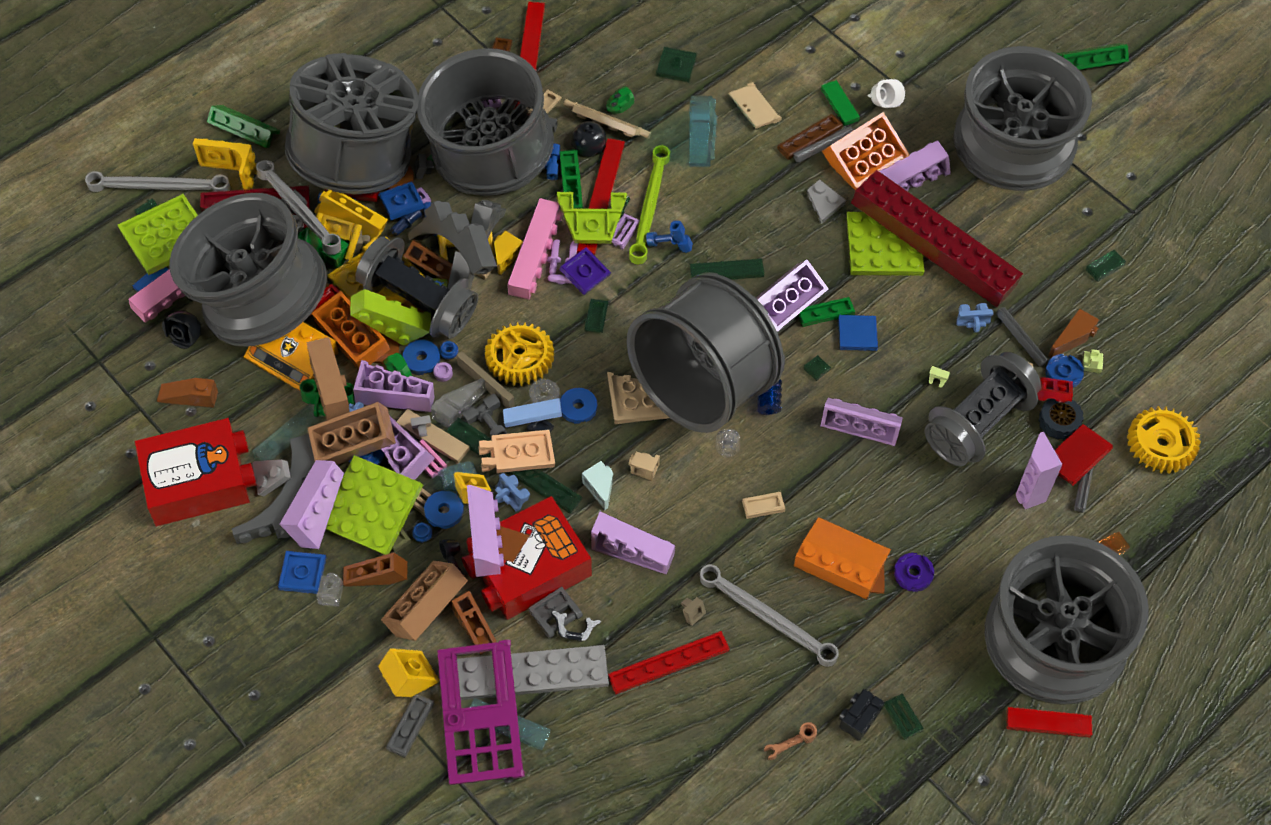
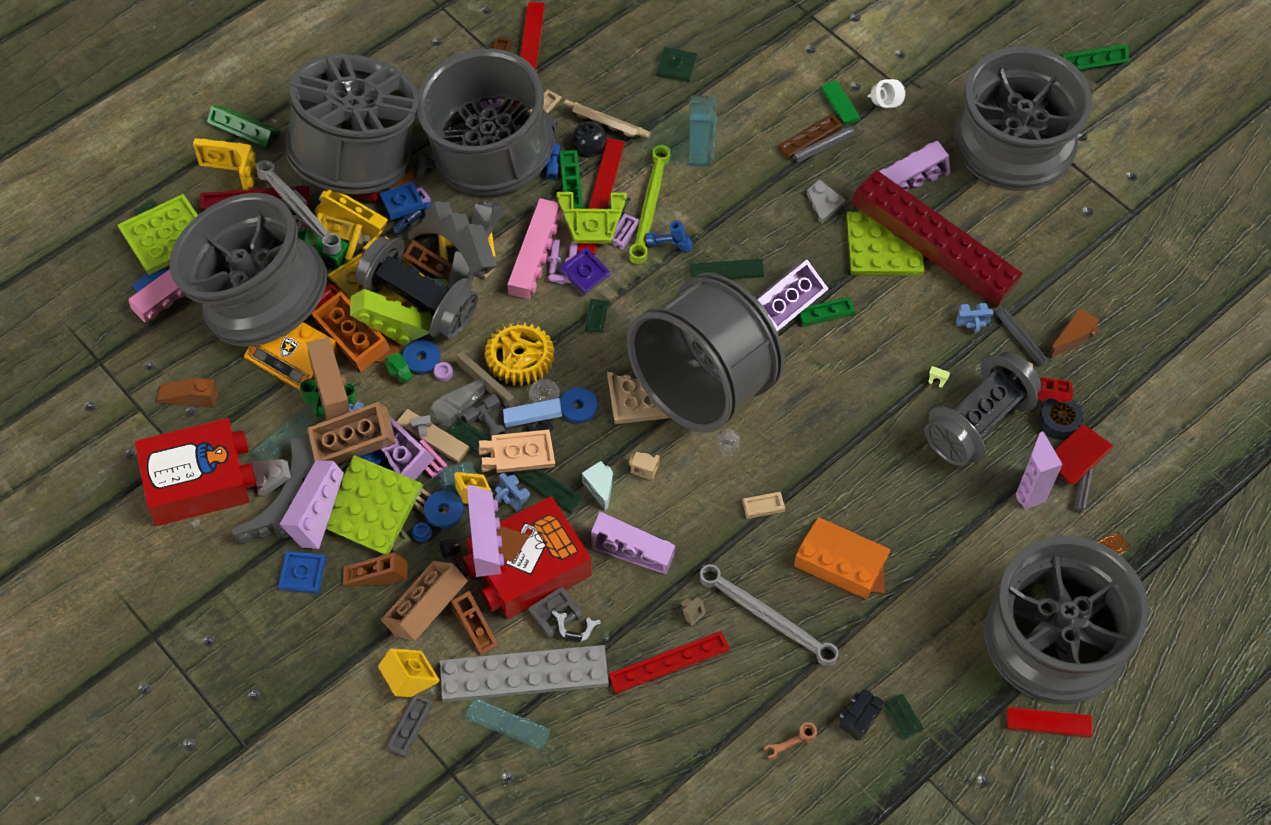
light grey piece [85,171,231,192] -> none
black cylinder [162,310,201,349] -> none
clear brick [316,573,343,607] -> none
lavender wedge [353,360,435,412] -> none
magenta door [437,640,525,785] -> none
blue plate [440,341,458,359] -> none
yellow slope [494,230,523,275] -> none
green rock [606,86,634,114] -> none
tan door [729,82,782,129] -> none
clear blue piece [757,379,782,415] -> none
clear green tile [804,355,831,381] -> none
lavender slope [821,398,903,446] -> none
orange slope [822,112,910,191] -> none
blue tile [838,315,878,351] -> none
dark purple tile [894,553,935,592] -> none
blue tile [1045,354,1084,388] -> none
yellowish green tile [1082,349,1103,373] -> none
clear green tile [1086,250,1126,282] -> none
yellow gear [1127,406,1201,474] -> none

